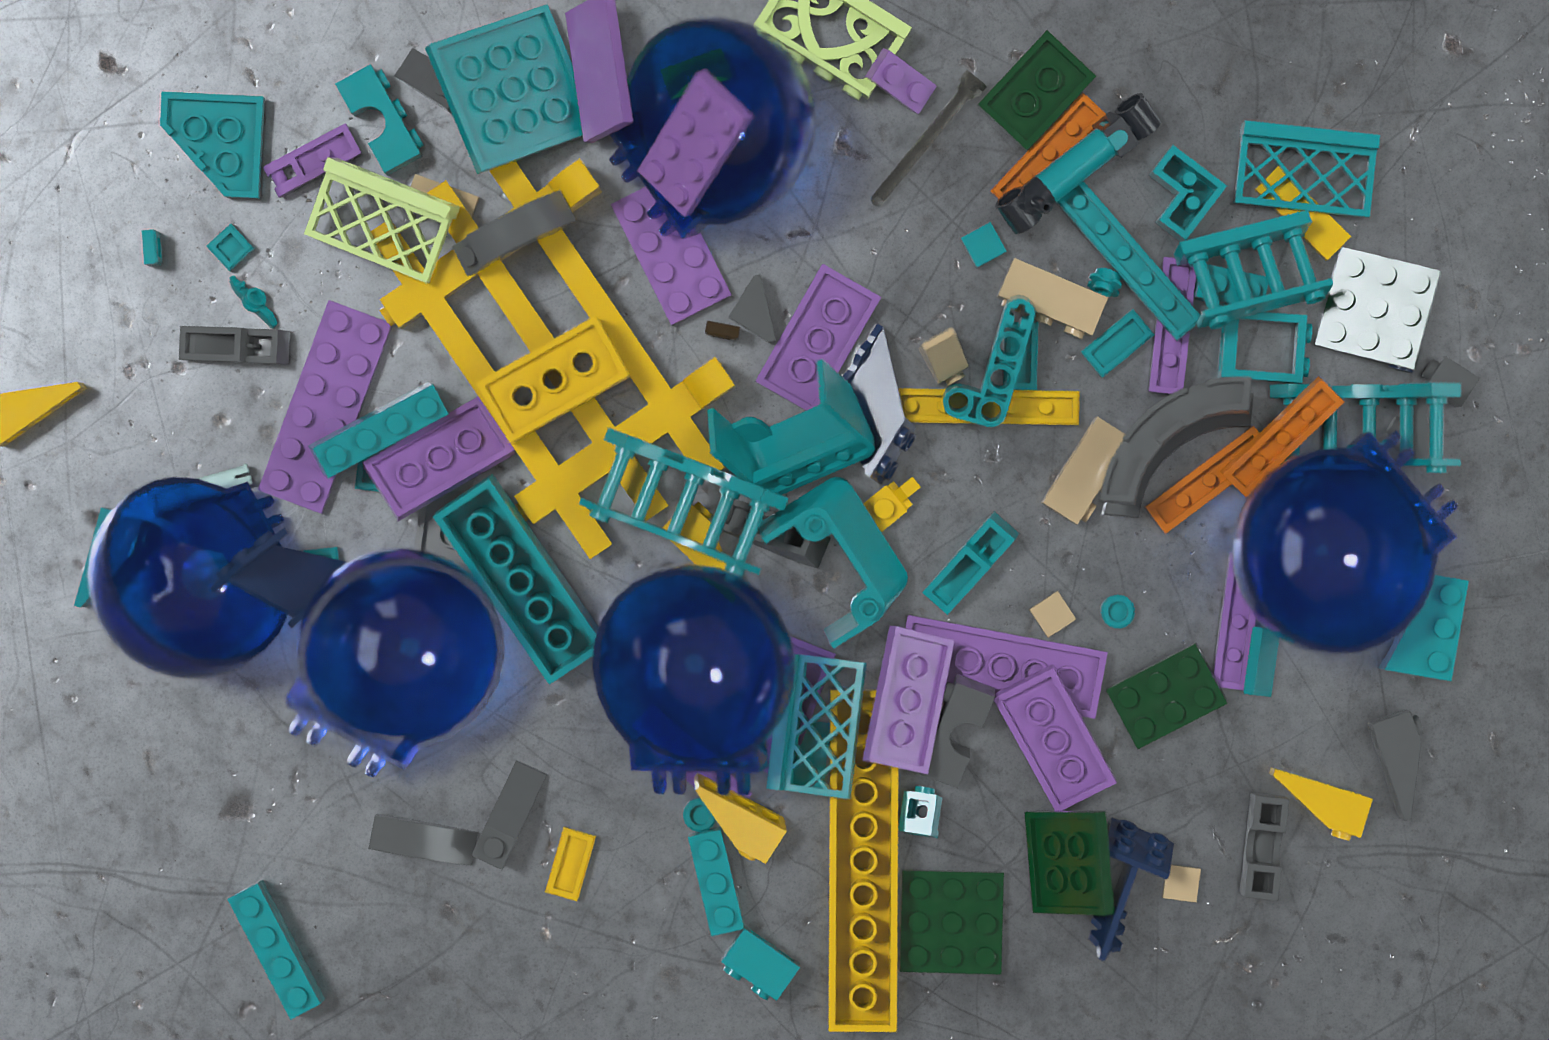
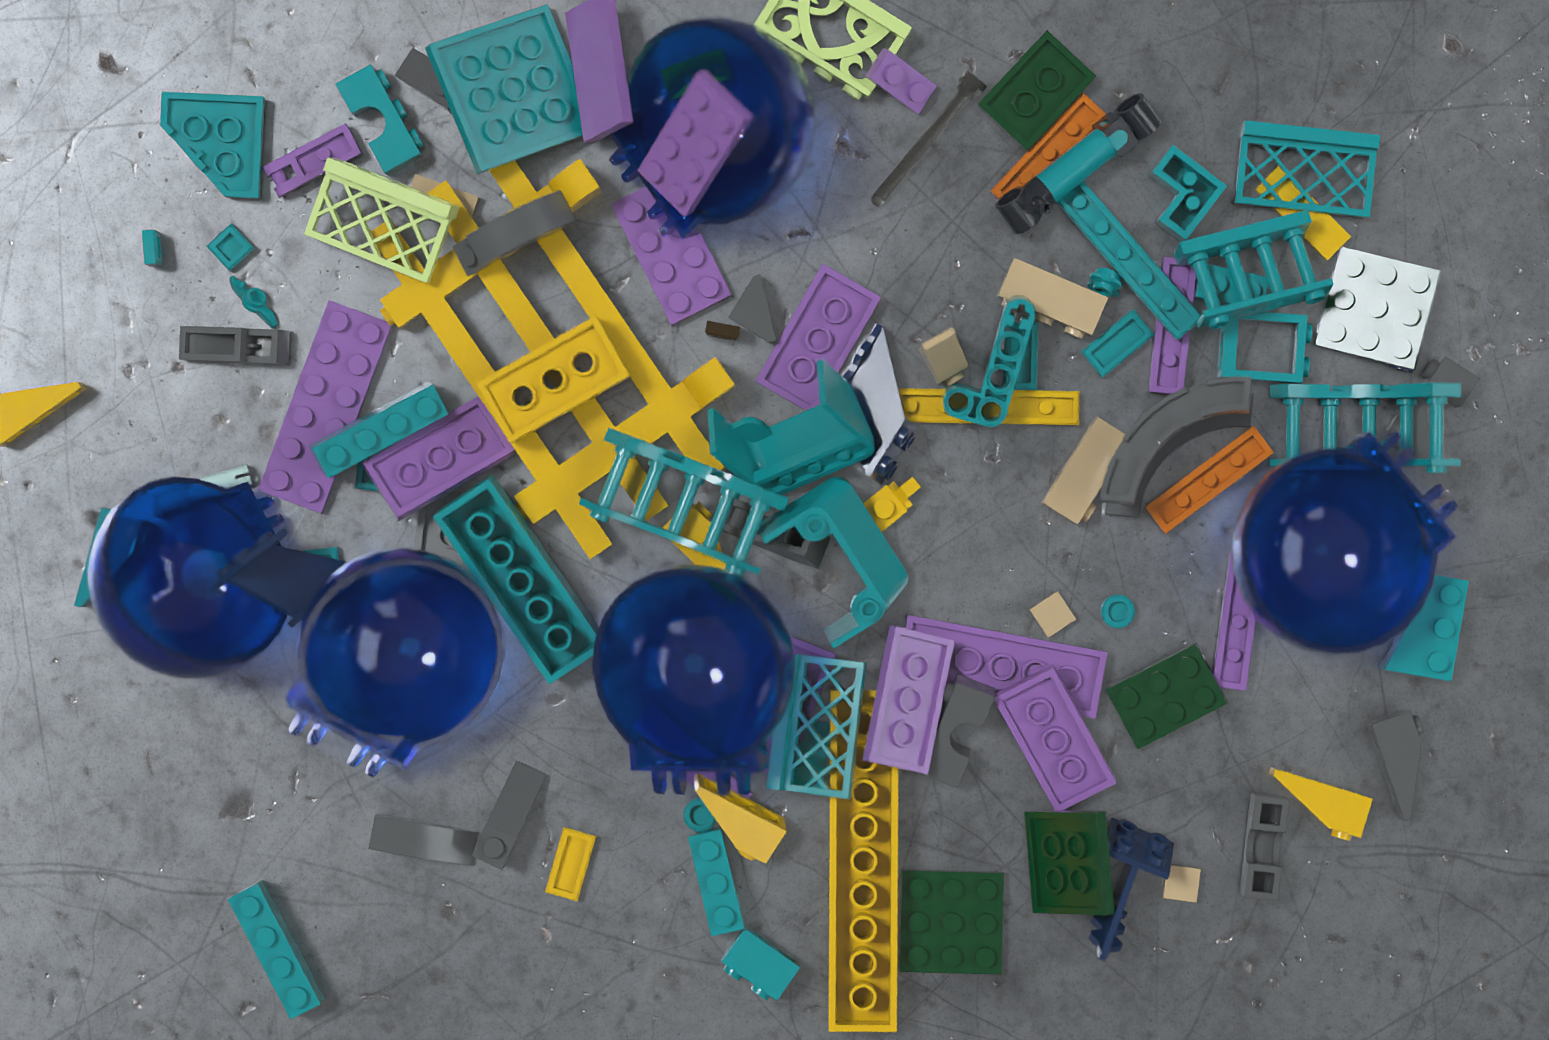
brick [898,786,943,838] -> none
teal slope [922,511,1019,615] -> none
teal tile [961,222,1007,268] -> none
orange plate [1221,376,1344,497] -> none
teal tile [1243,626,1281,697] -> none

